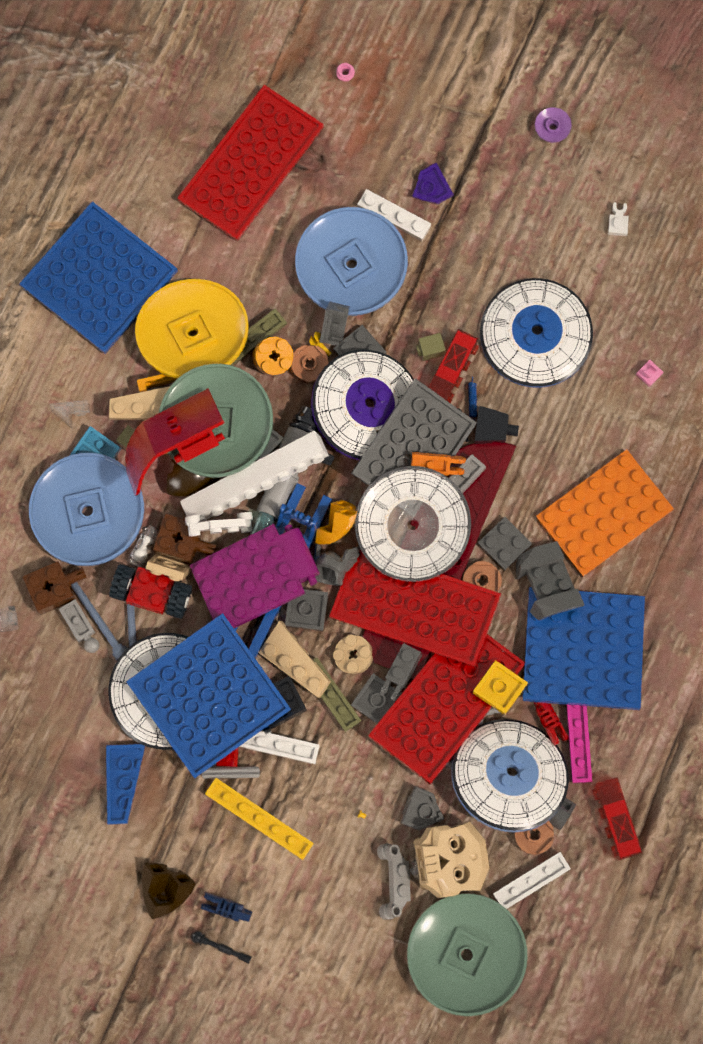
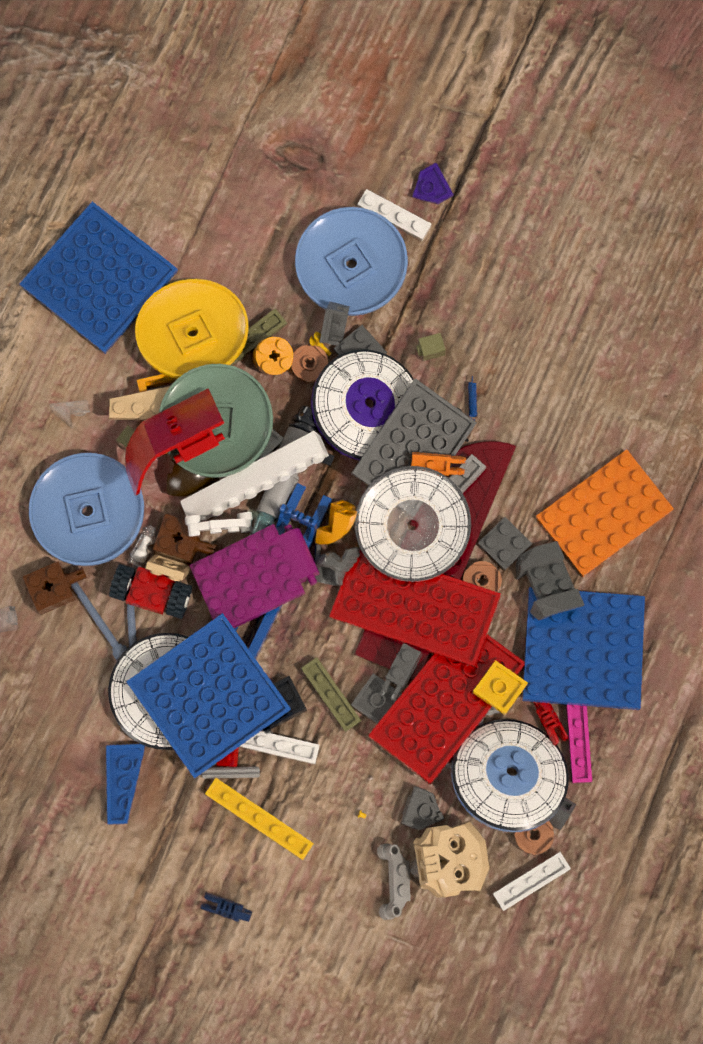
light grey plate [59,599,99,653] -> none
dark azure wing [69,426,122,459] -> none
dark brown brick [142,863,196,919] -> none
red plate [177,85,324,241] -> none
black piece [191,931,252,964] -> none
tan wing [259,621,331,698] -> none
dark grey plate [285,589,328,631] -> none
tan plate [333,635,373,674] -> none
bright pink plate [336,63,355,81] -> none
sand green dish [407,894,528,1016] -> none
clear red brick [428,329,480,404] -> none
black torso [474,406,519,444] -> none
dish [480,278,593,388] -> none
medium lavender dish [535,107,572,143] -> none
clear red brick [591,777,643,861] -> none
white plate [608,203,629,236] -> none
bright pink tile [636,360,663,387] -> none

